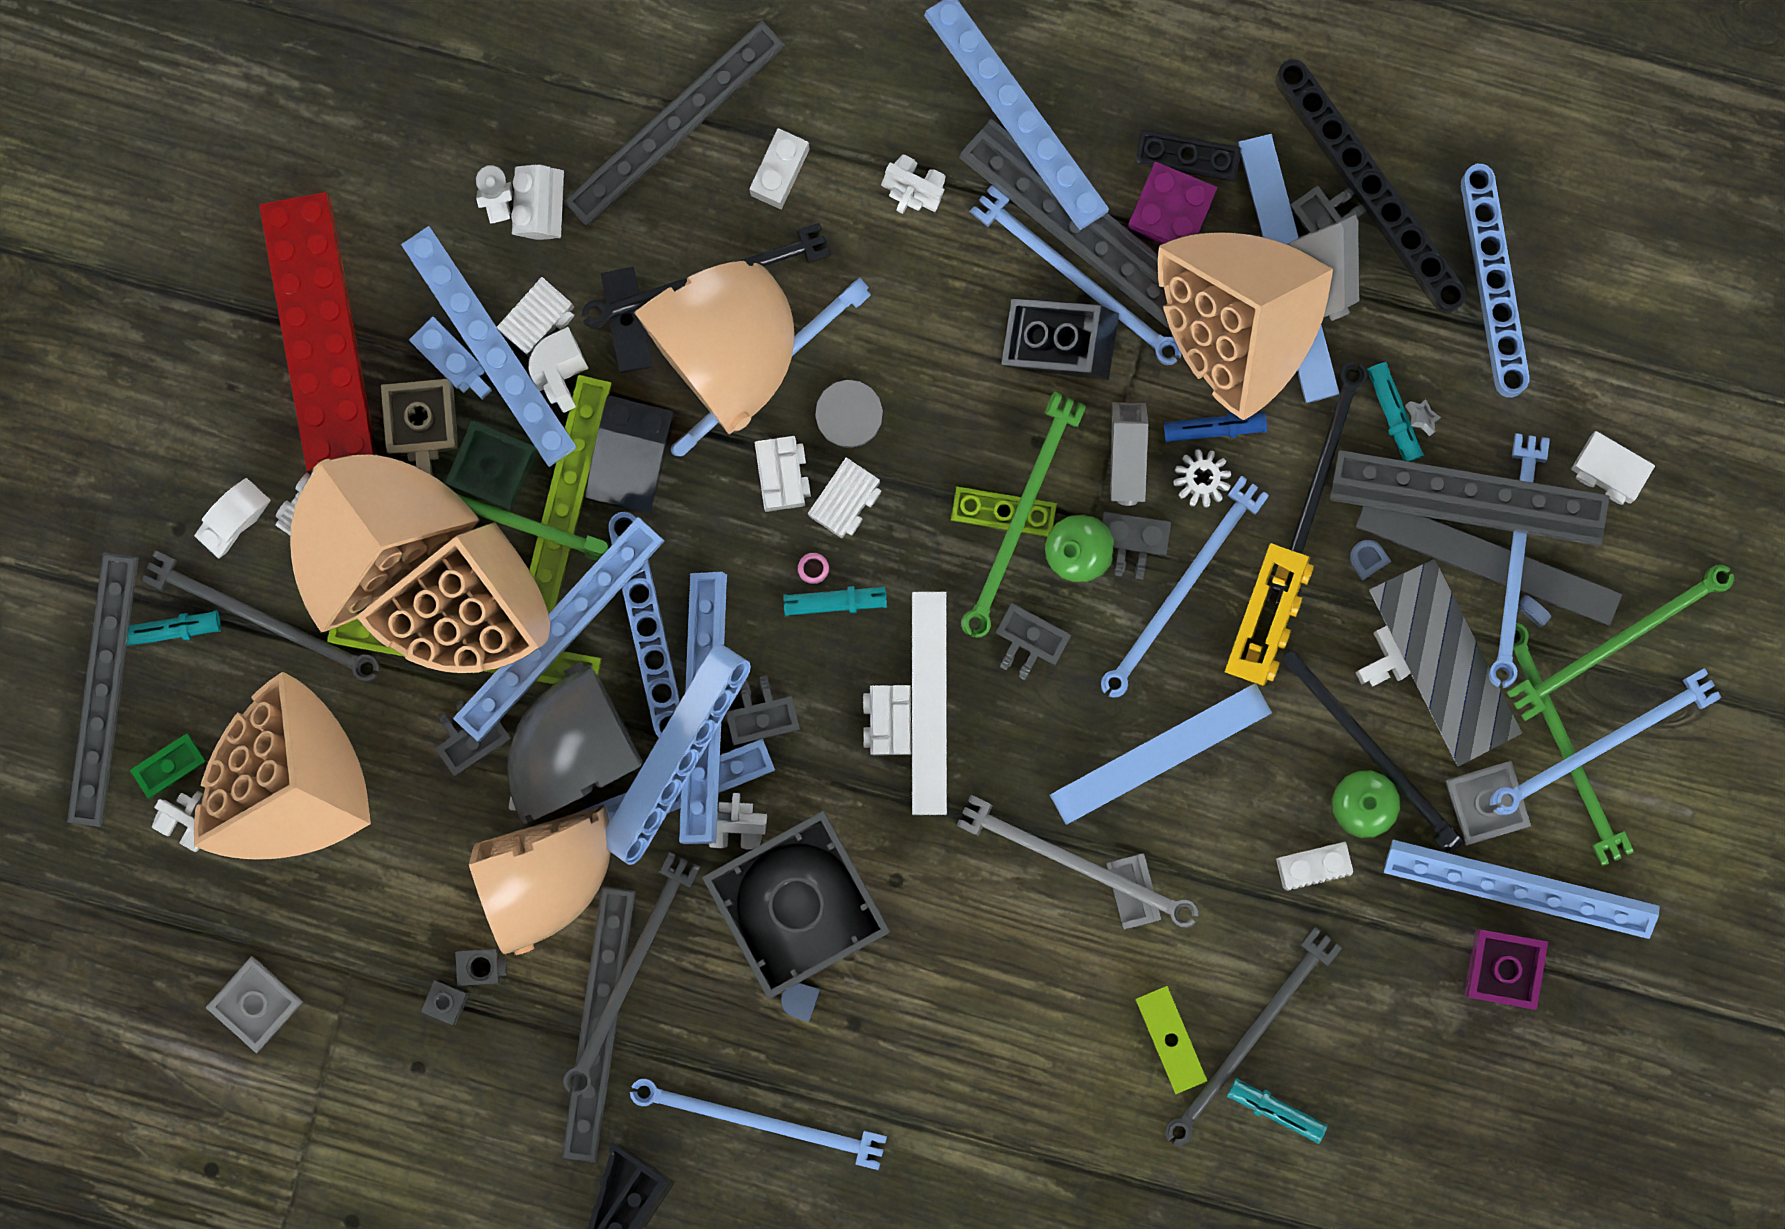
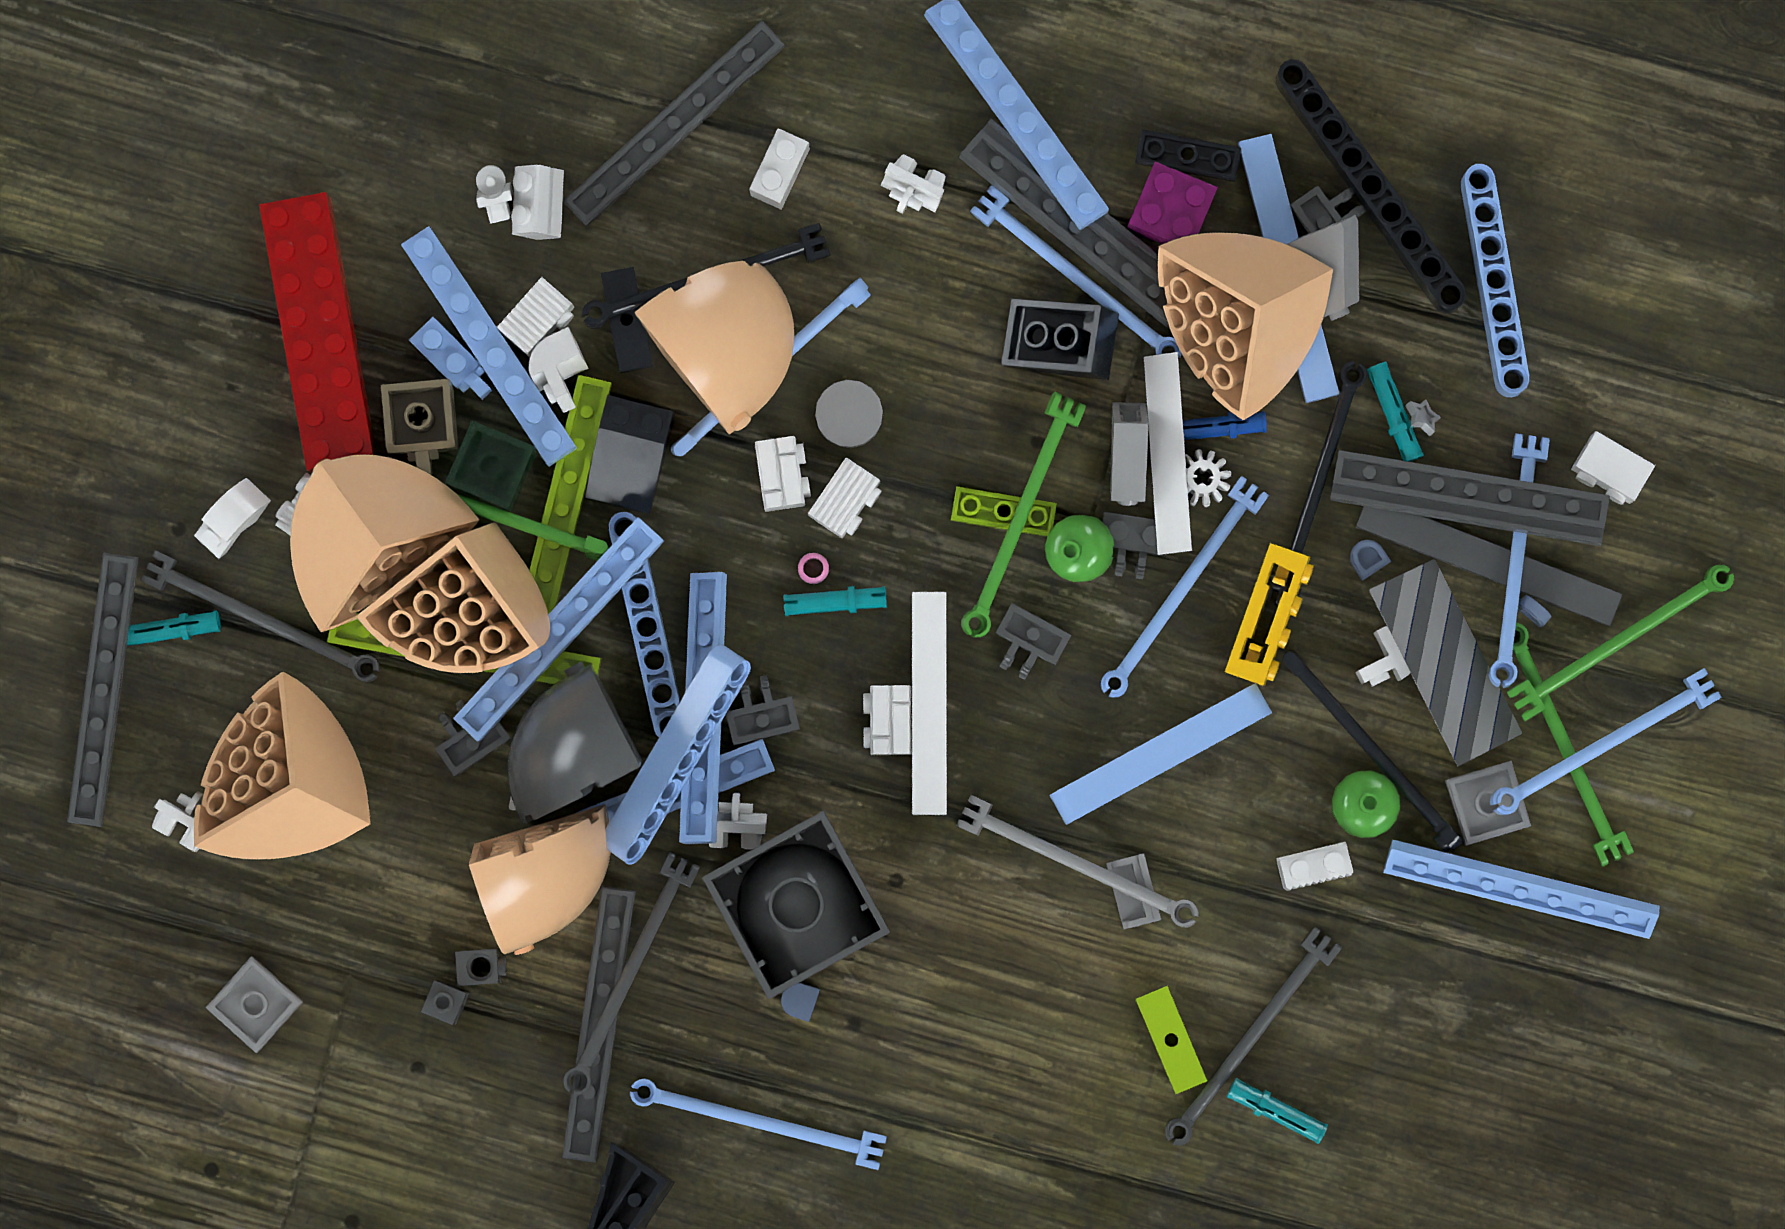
green plate [130,733,207,799] -> none
magenta brick [1464,929,1548,1010] -> none
none -> white sticker [1144,352,1192,555]

